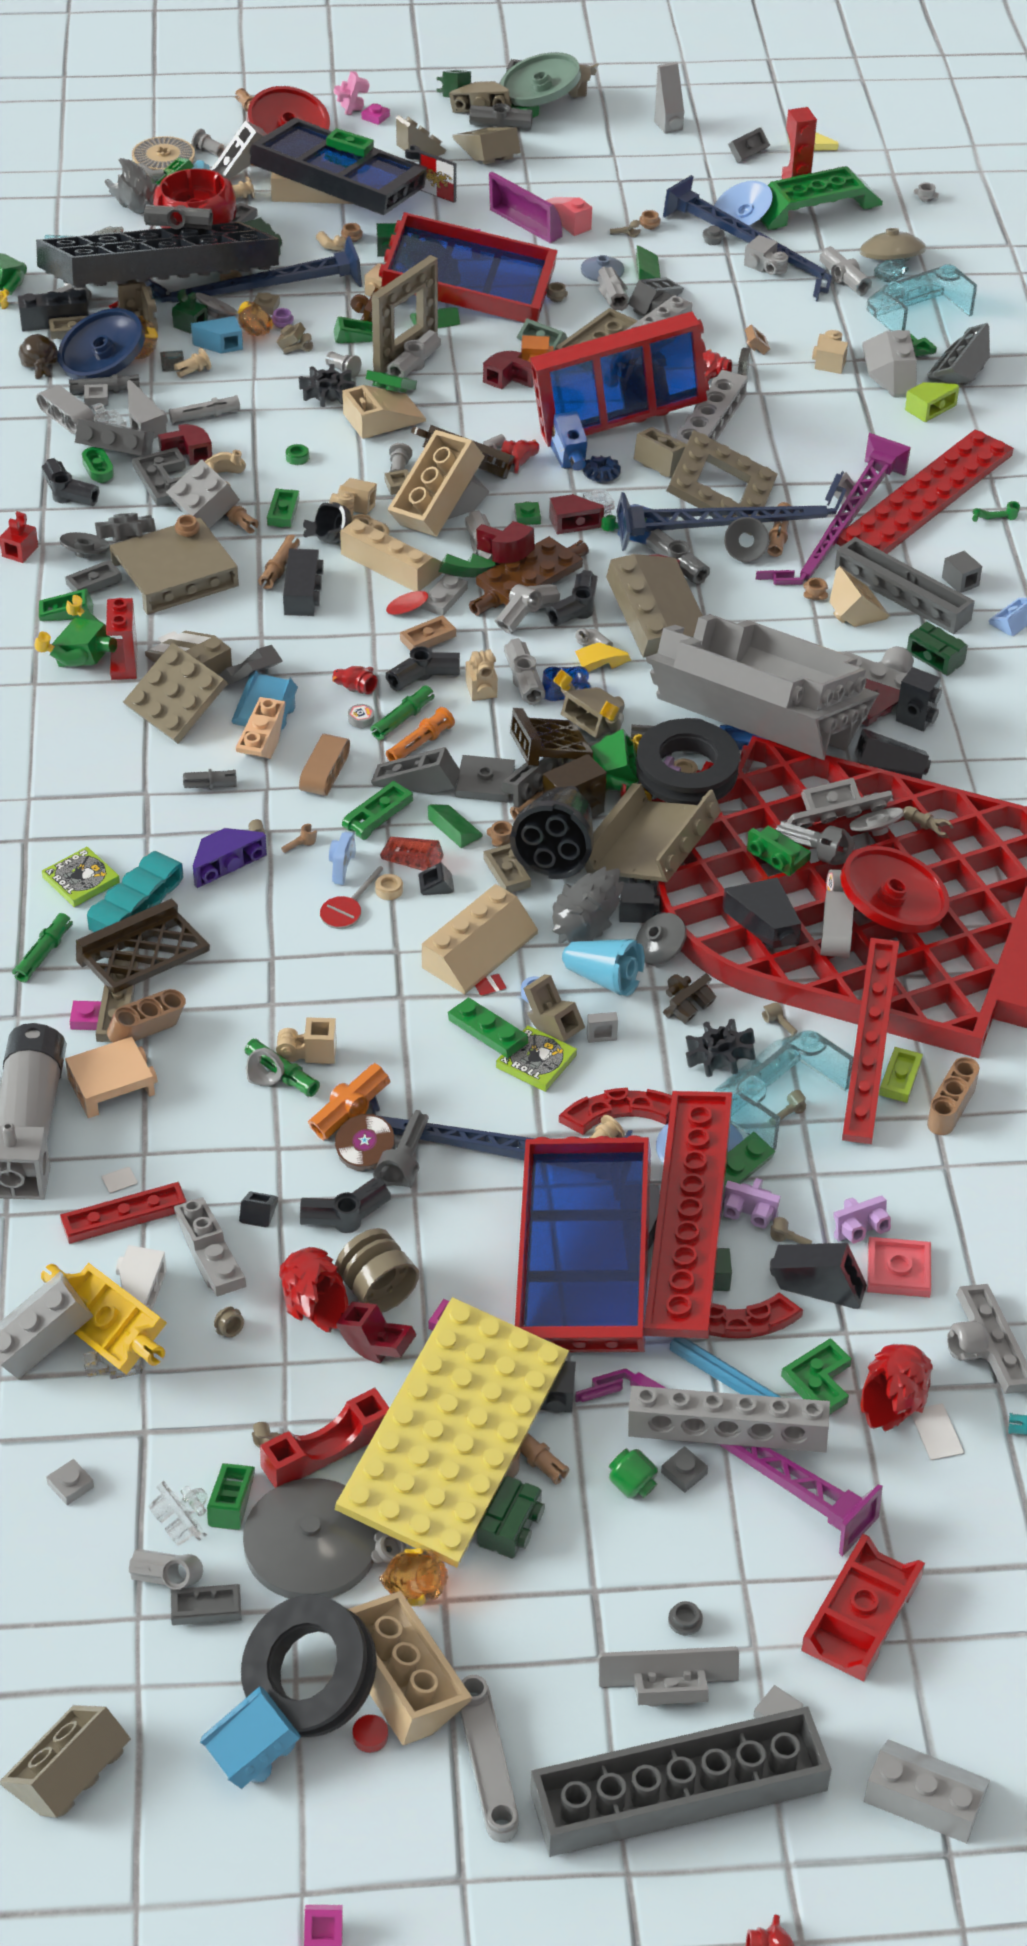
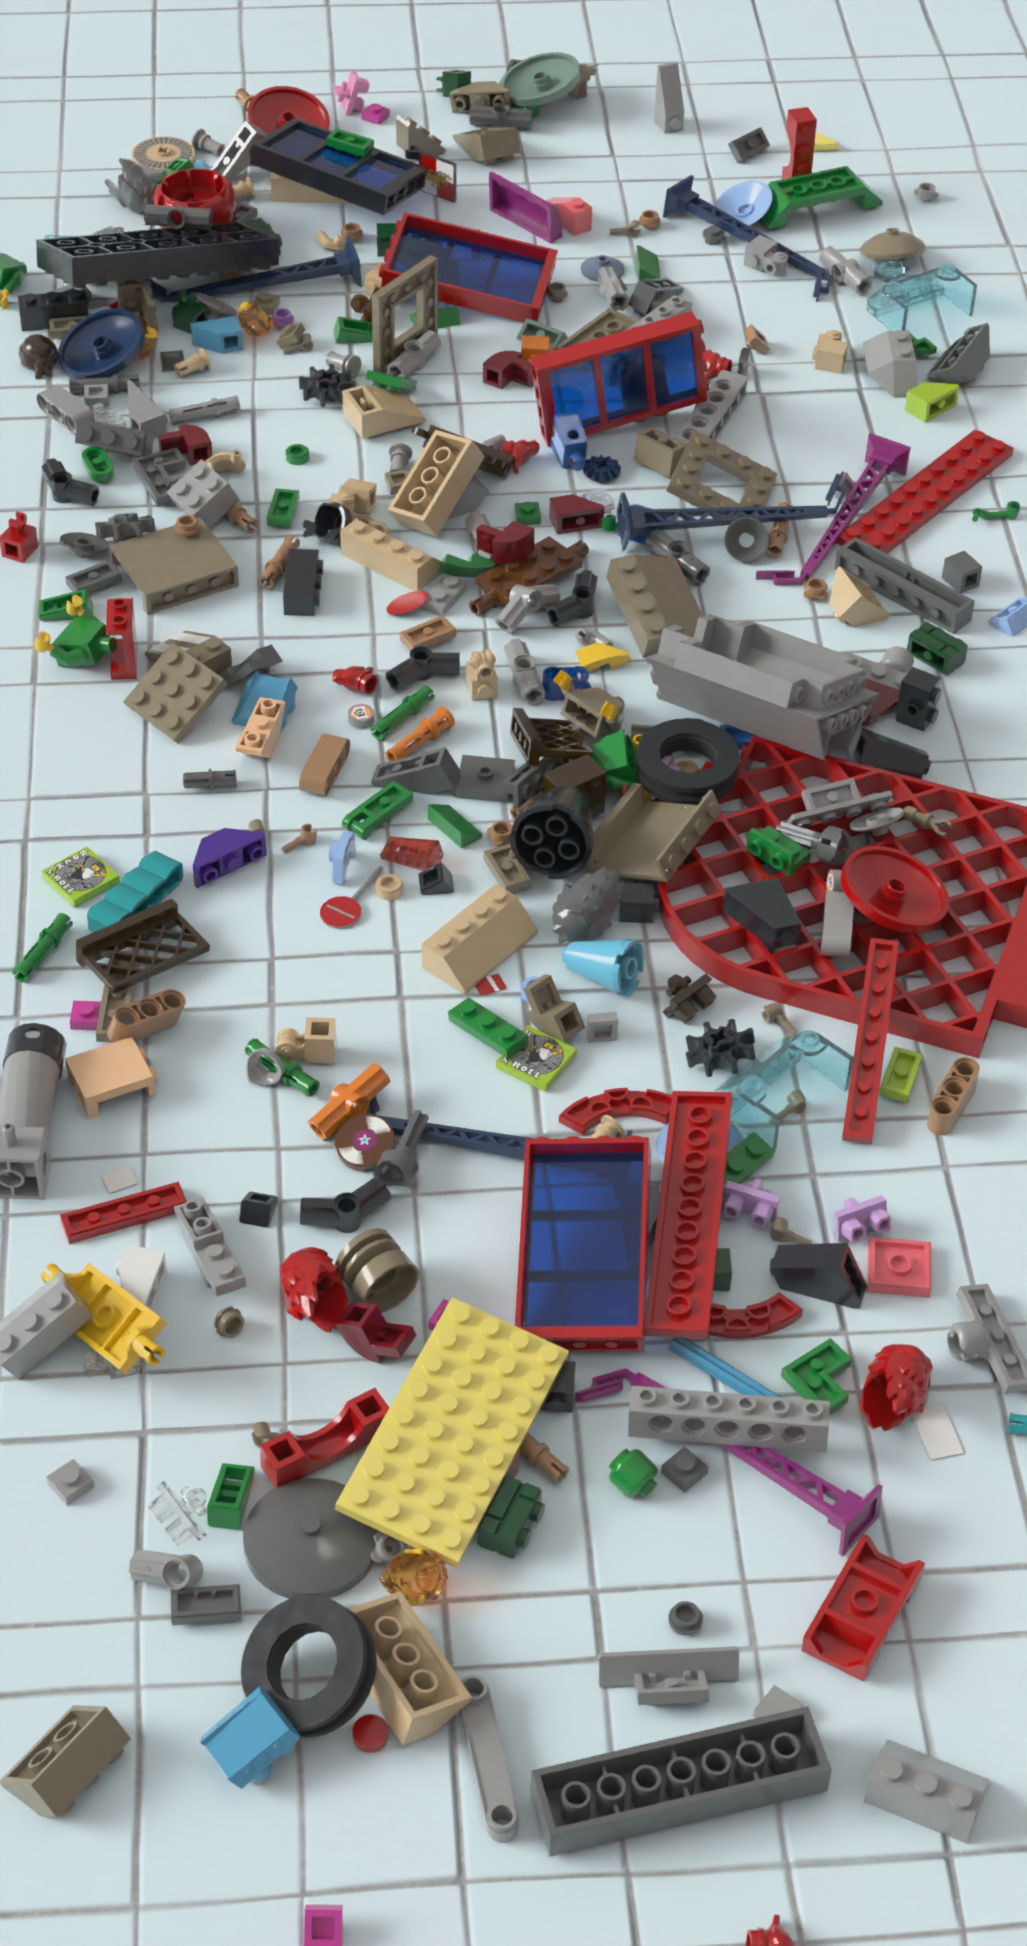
dark grey dish [636,913,687,965] -> none

